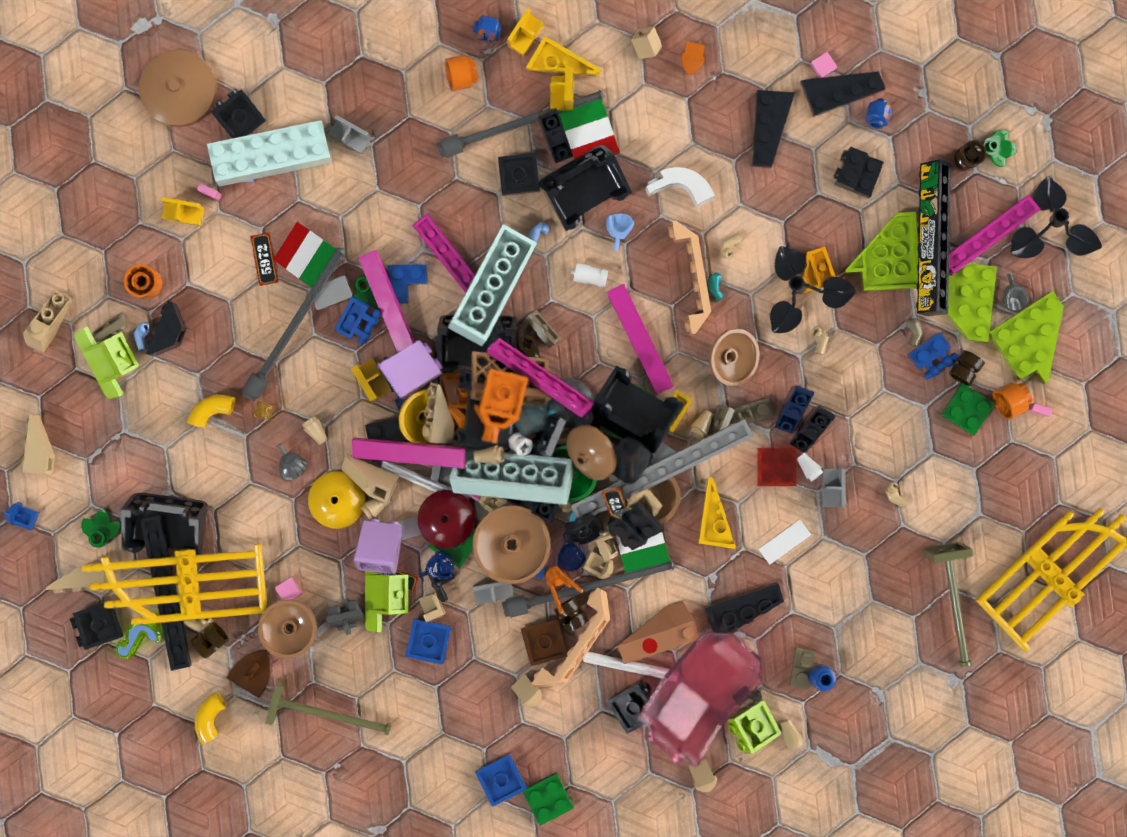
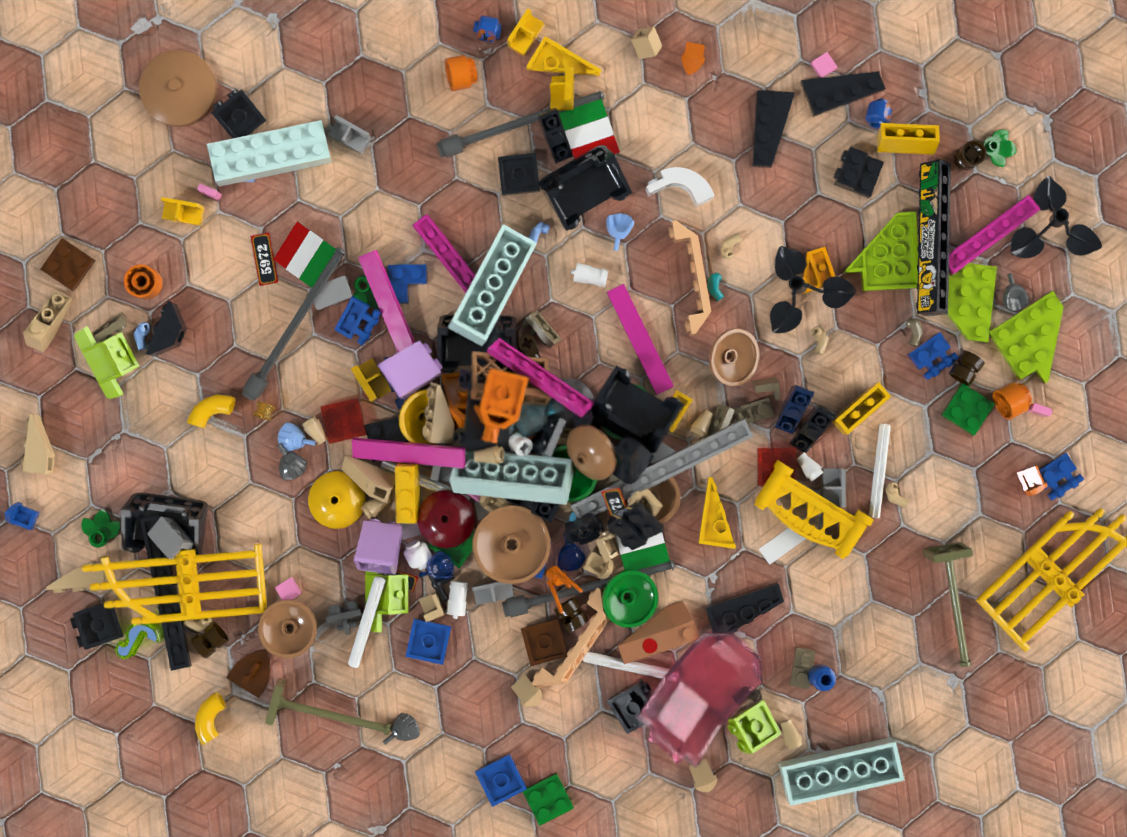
none -> reddish brown plate [40,238,96,291]
none -> light grey panel [148,517,195,559]
none -> light blue piece [278,422,316,451]
none -> clear red plate [320,398,367,444]
none -> white axle [348,577,385,668]
none -> dark grey piece [383,713,420,745]
none -> yellow brick [395,462,420,524]
none -> white head [404,540,432,570]
none -> white piece [446,581,469,619]
none -> green dish [602,570,658,628]
none -> dark tan tile [752,377,780,400]
none -> yellow piece [754,460,874,559]
none -> light aqua brick [778,737,904,806]
none -> yellow brick [832,382,892,435]
none -> white axle [869,424,891,518]
none -> yellow brick [877,123,940,155]
none -> tile [1017,465,1048,496]
none -> blue plate [1039,453,1084,501]

